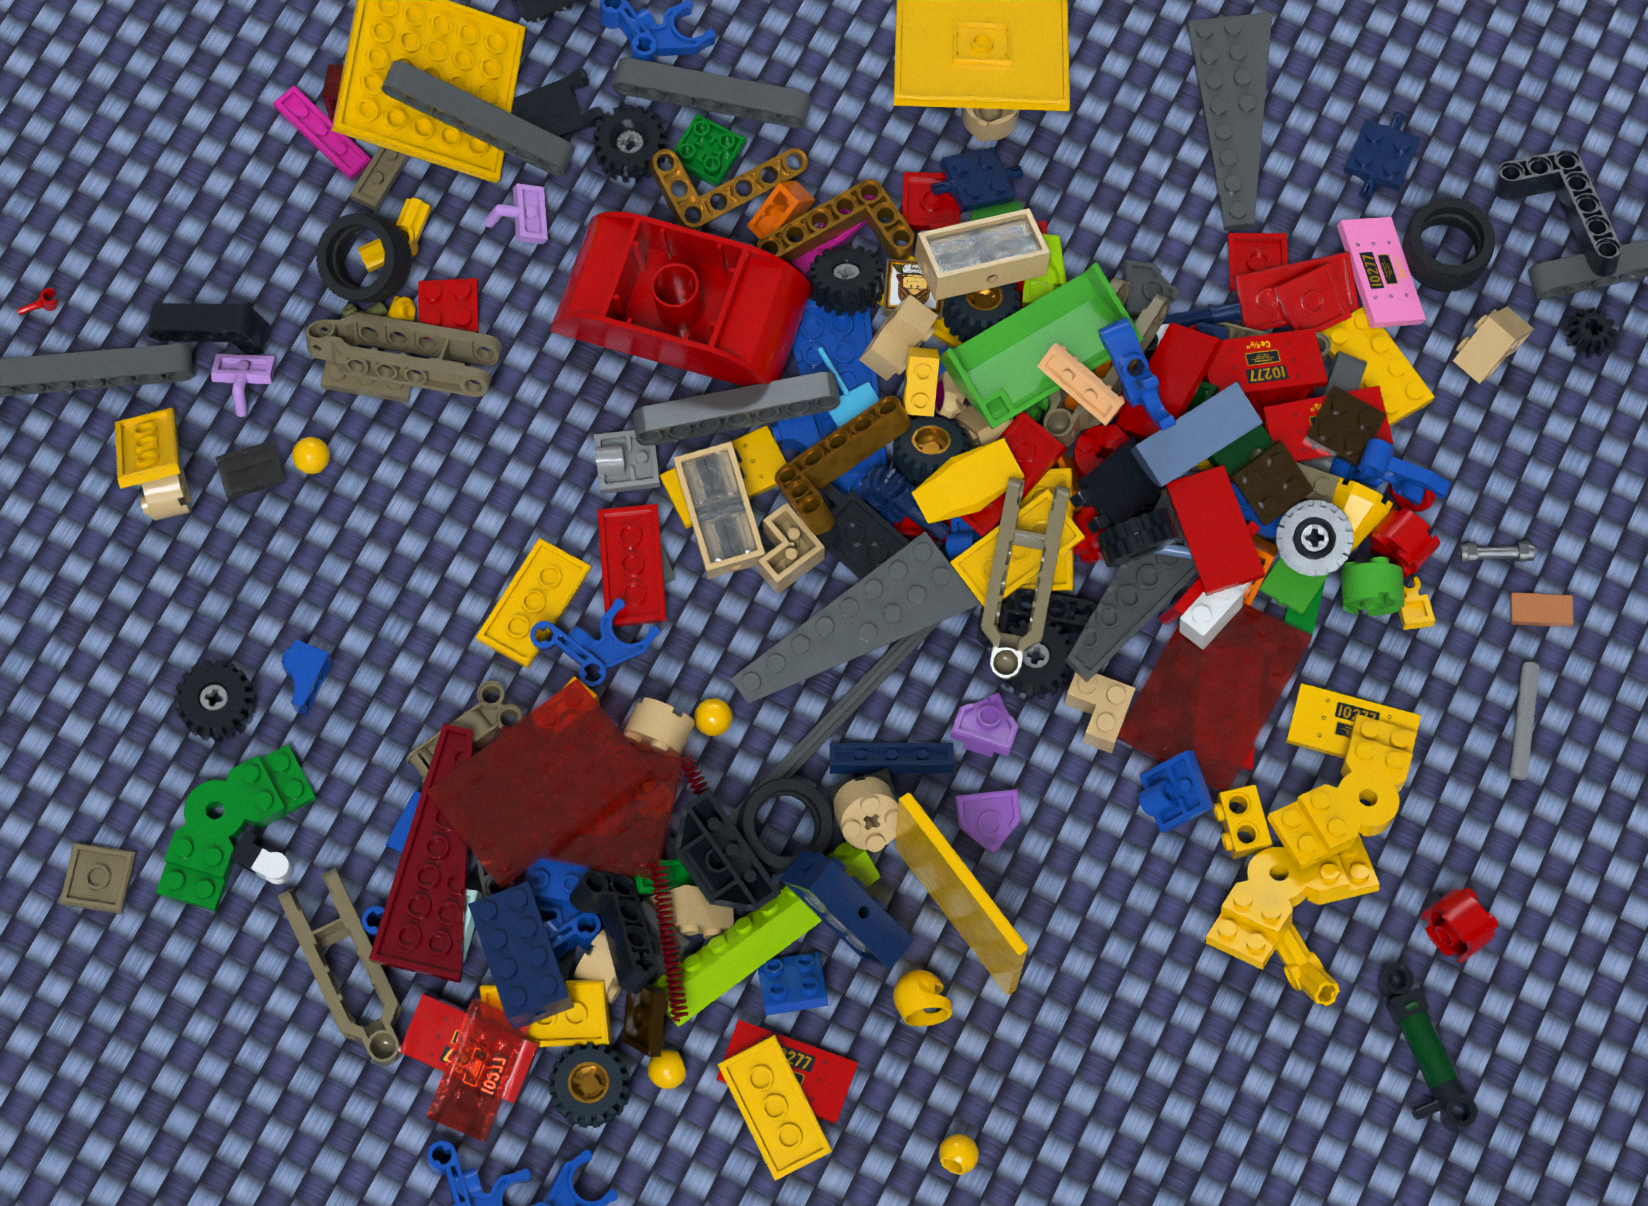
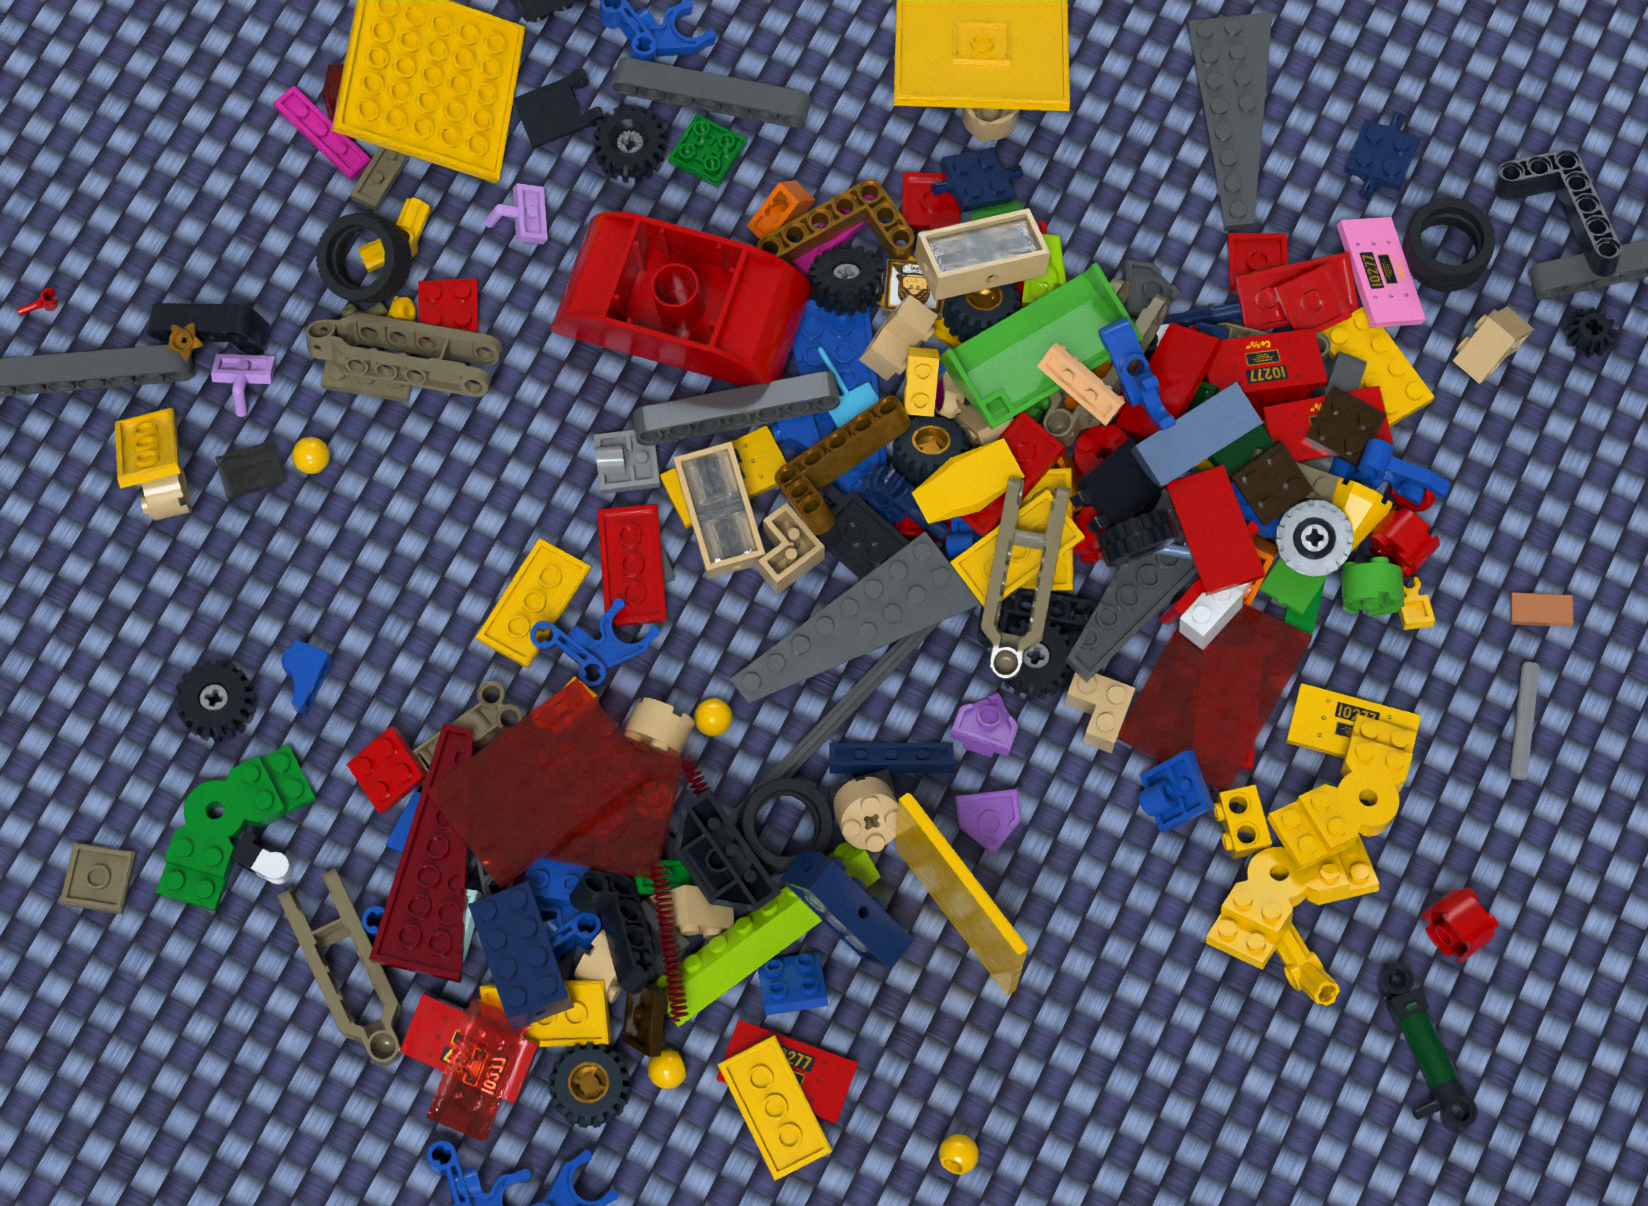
dark grey beam [381,61,575,176] -> none
pearl gold beam [649,148,808,230] -> none
yellow helmet [893,969,952,1026] -> none
flat silver bar [1458,542,1535,564] -> none
none -> pearl gold plate [167,323,203,361]
none -> red plate [347,727,427,814]

